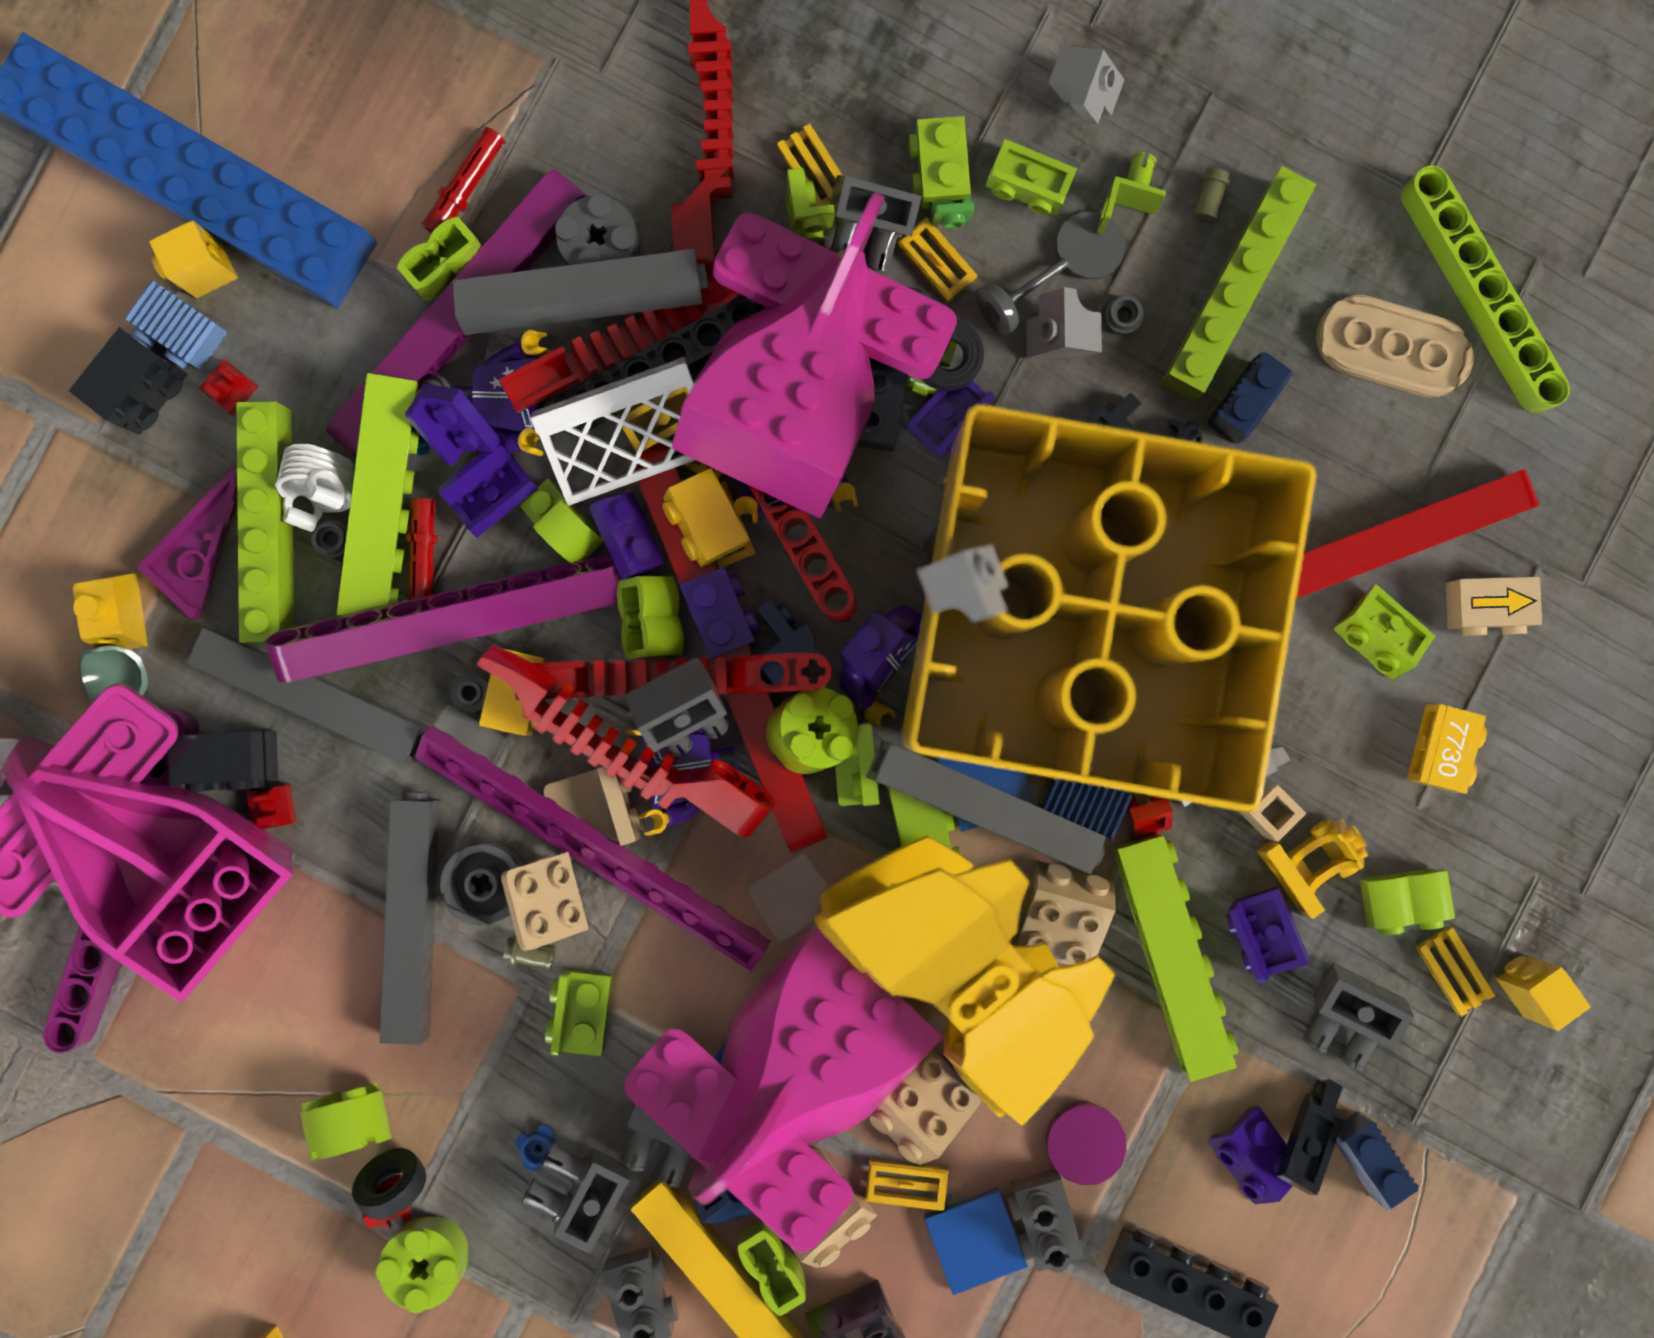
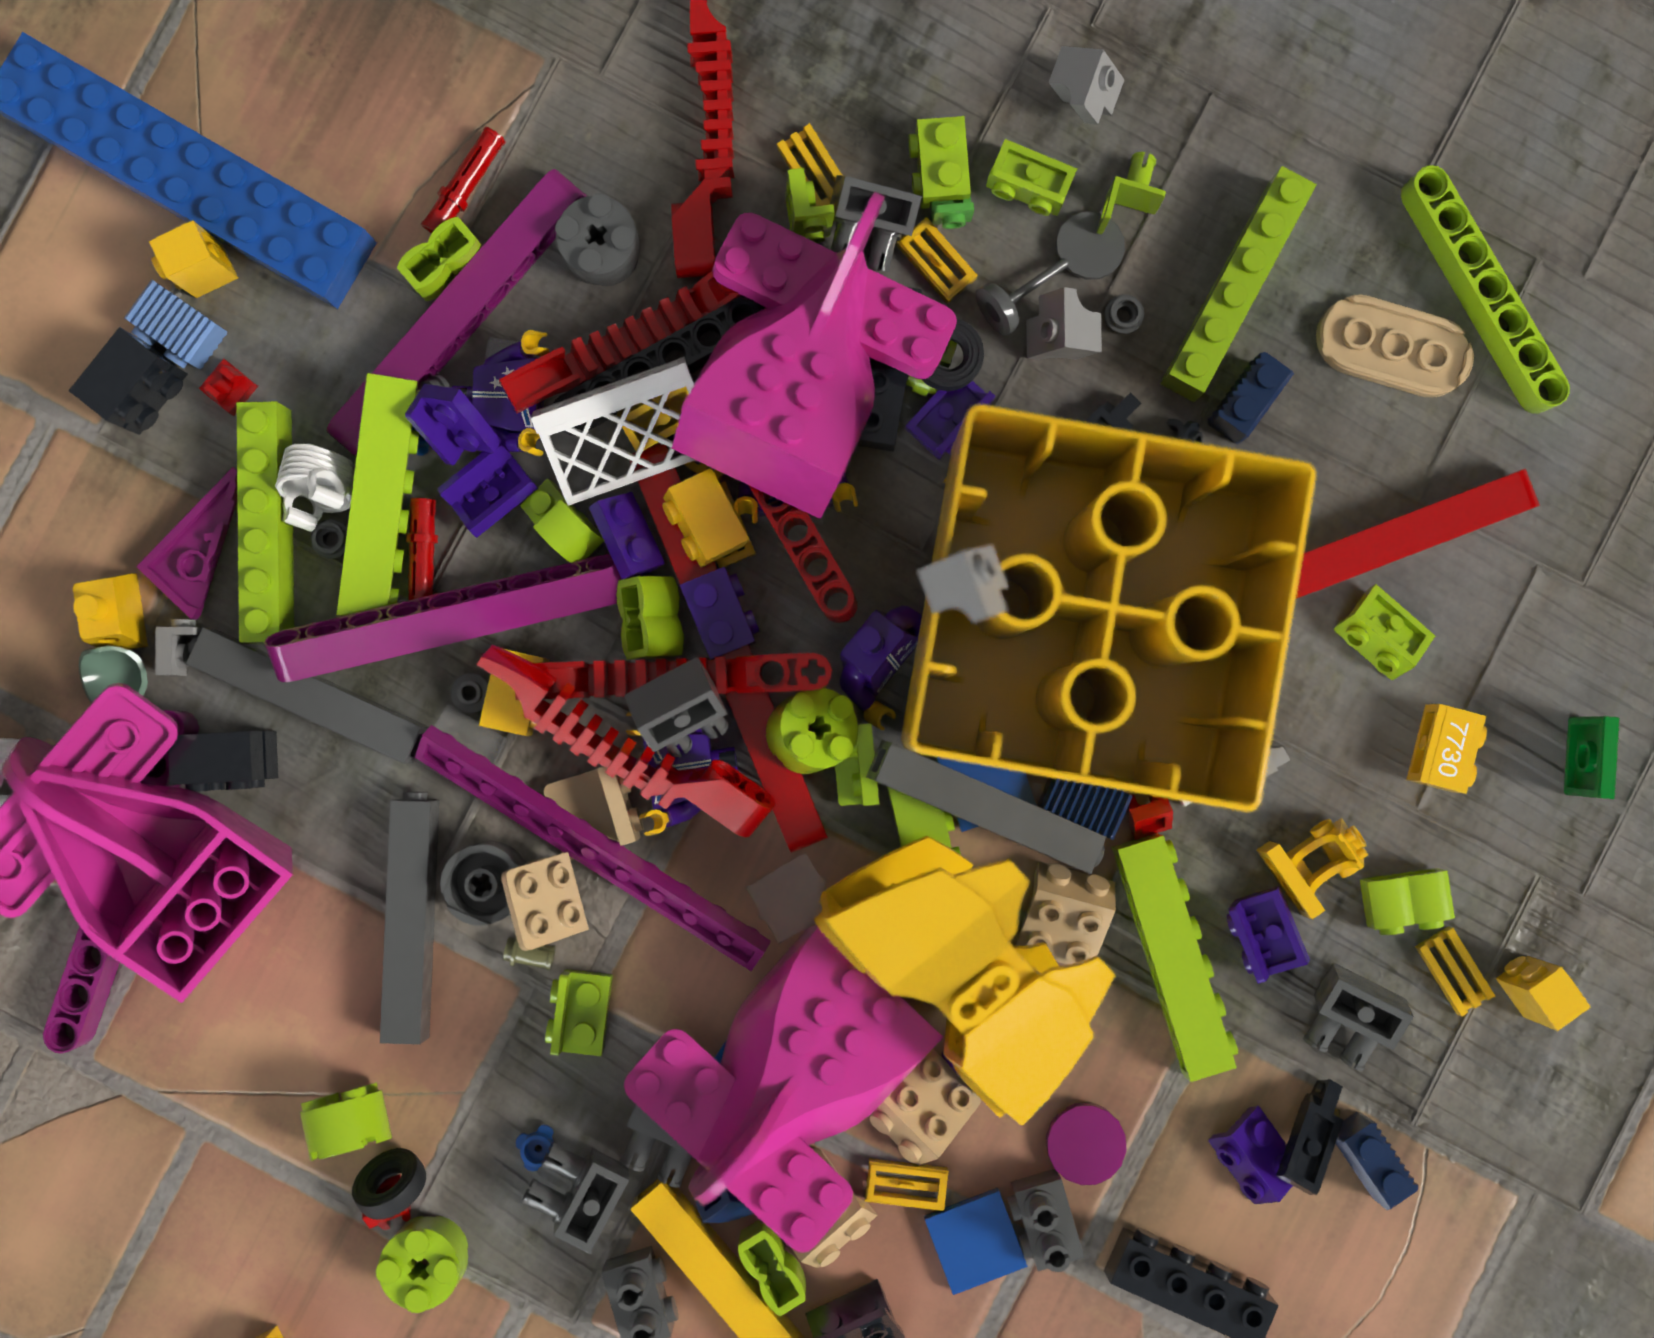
red tile [246,784,297,829] -> none
dark grey brick [452,249,708,335] -> none
dark blue brick [758,600,815,693] -> none
olive pin [1193,168,1231,222] -> none
tan brick [1237,783,1307,842] -> none
tan brick [1445,577,1542,636] -> none
none -> light grey bracket [155,619,202,676]
none -> green plate [1564,716,1620,799]

